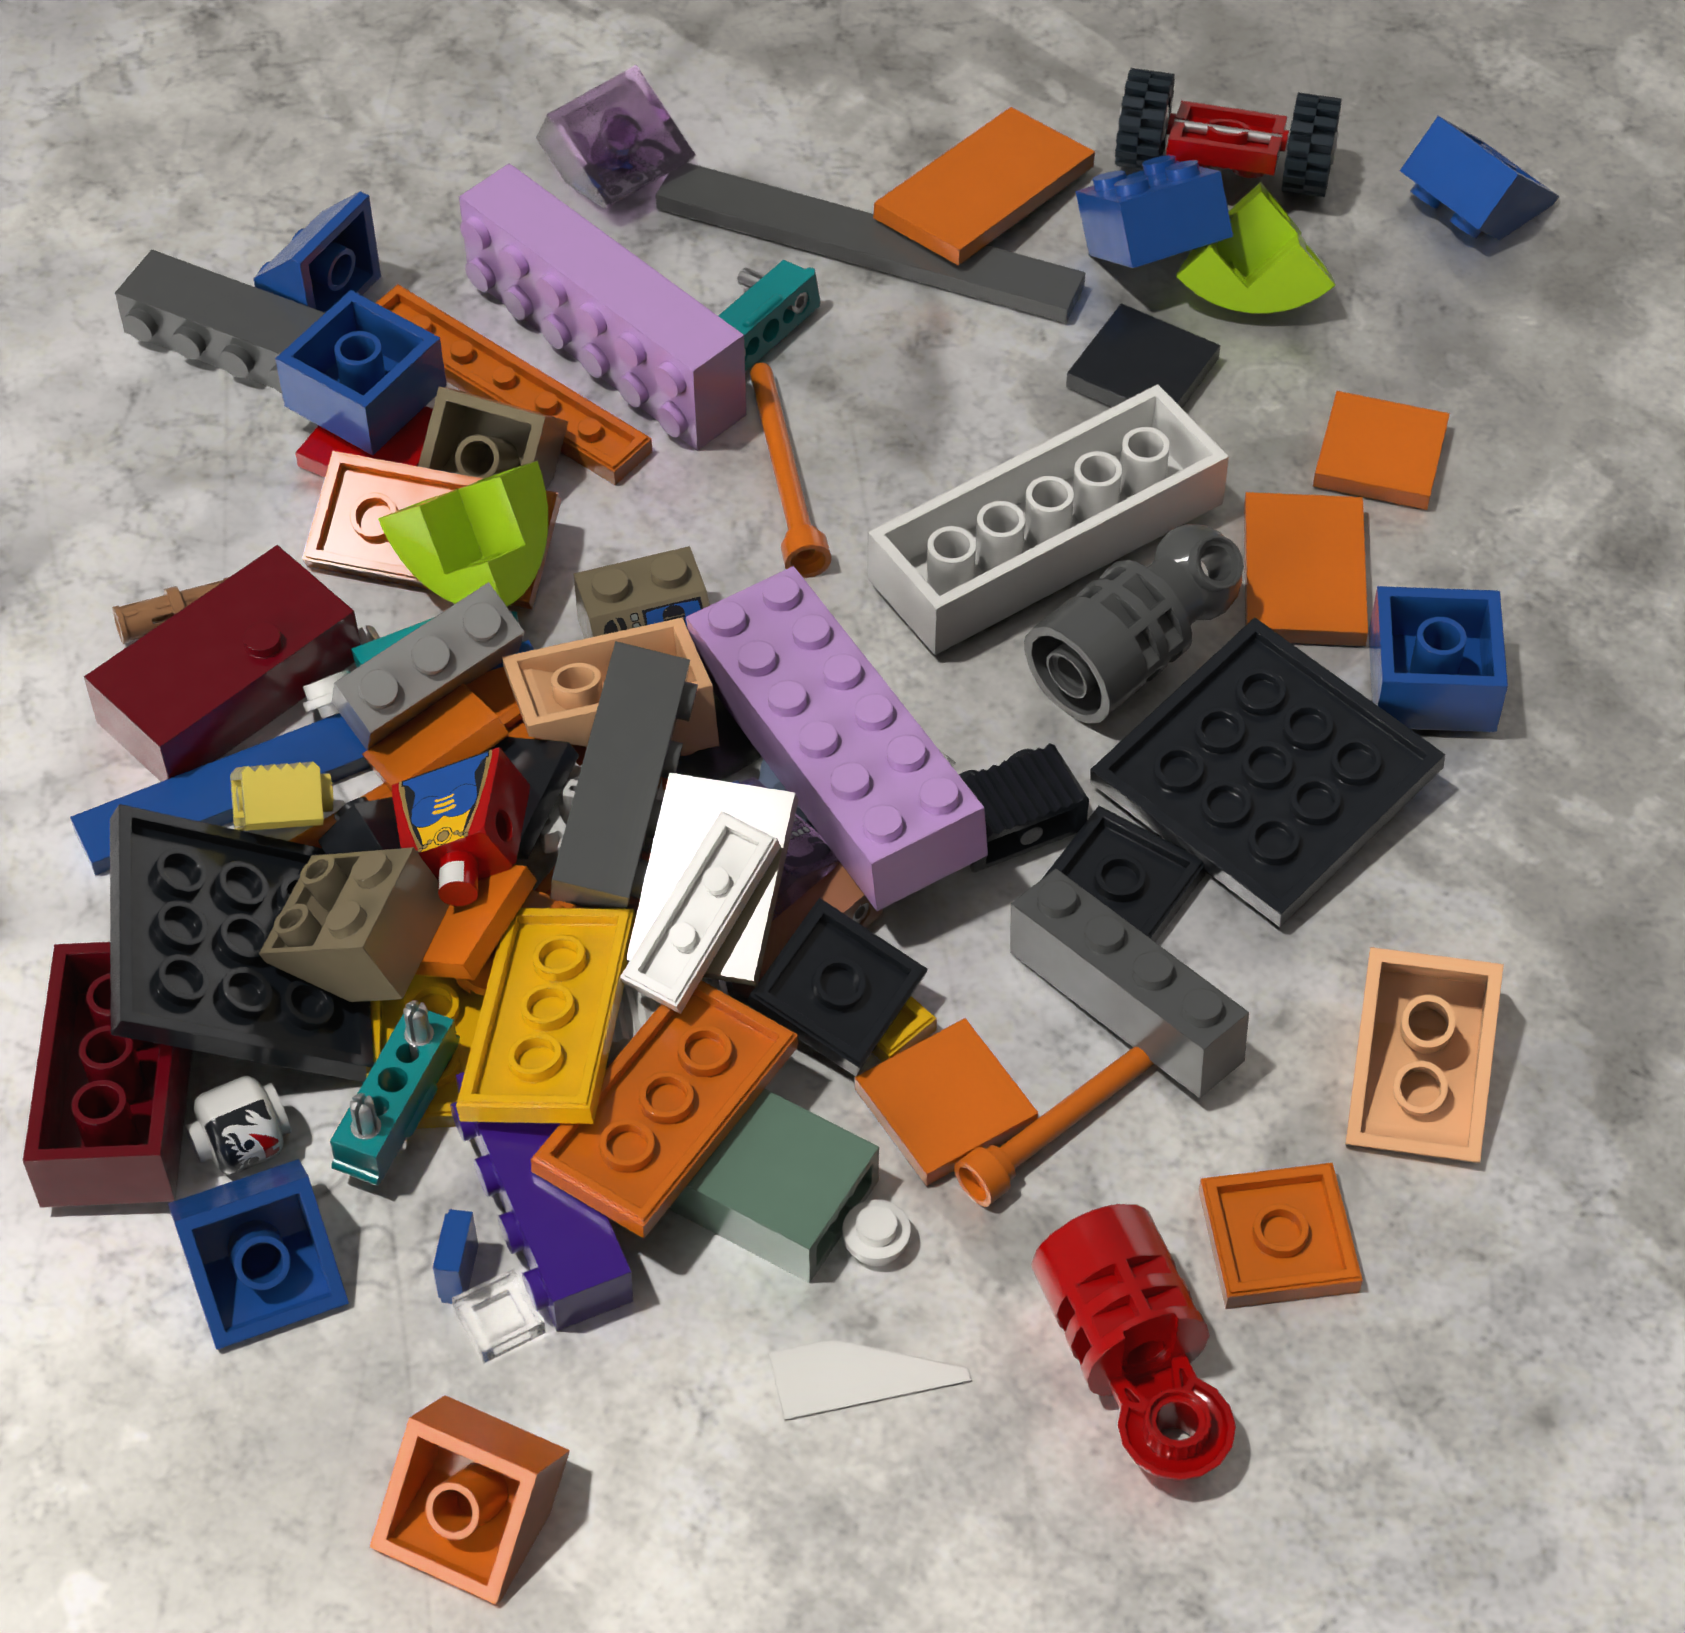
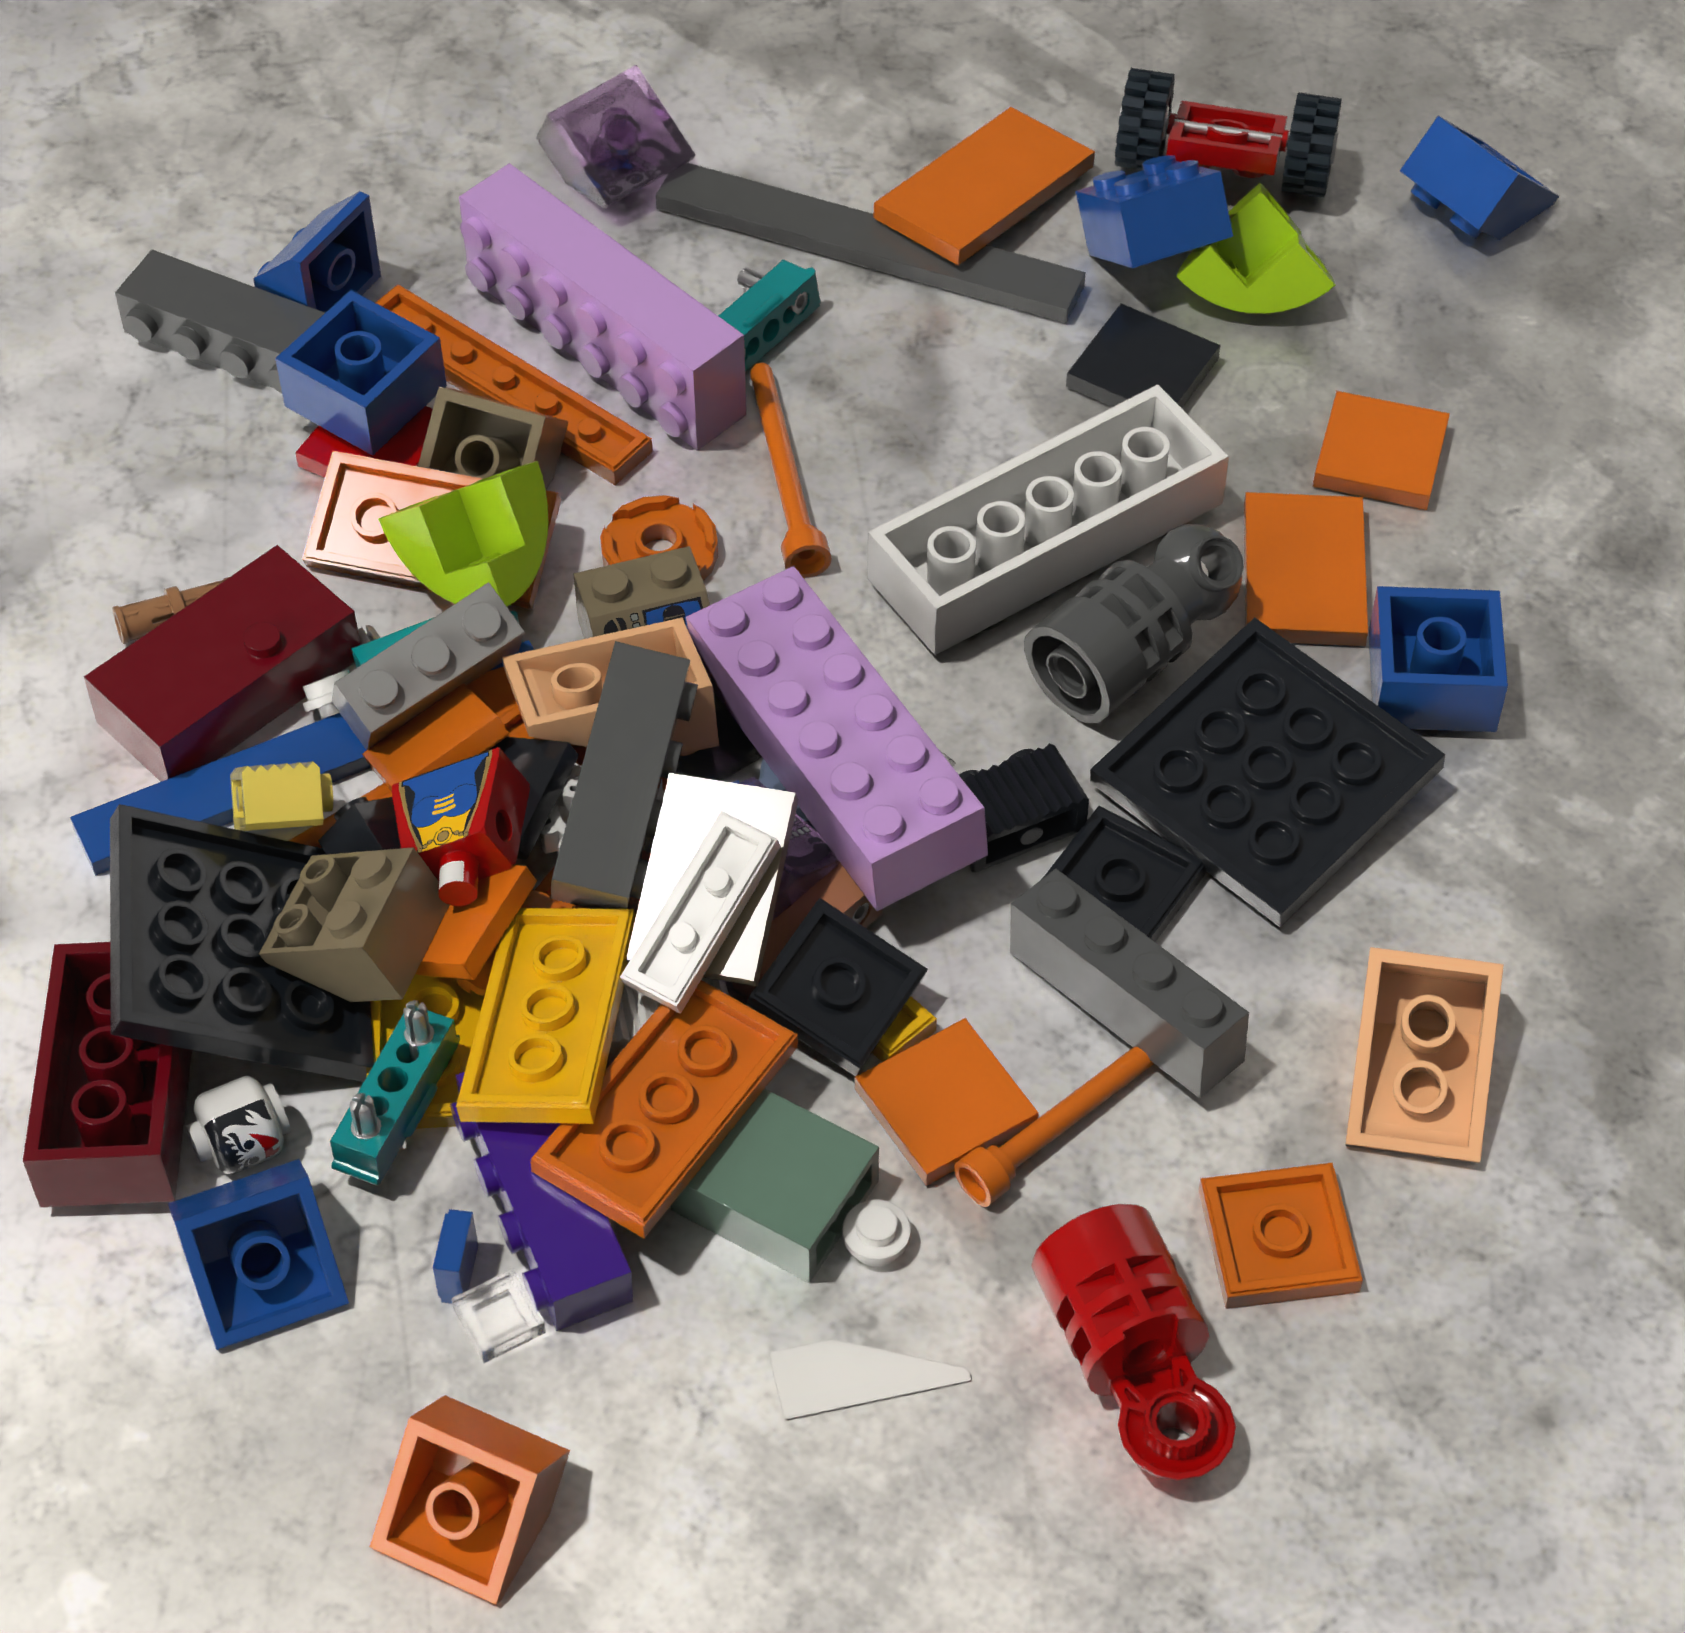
none -> orange tile [600,495,718,581]

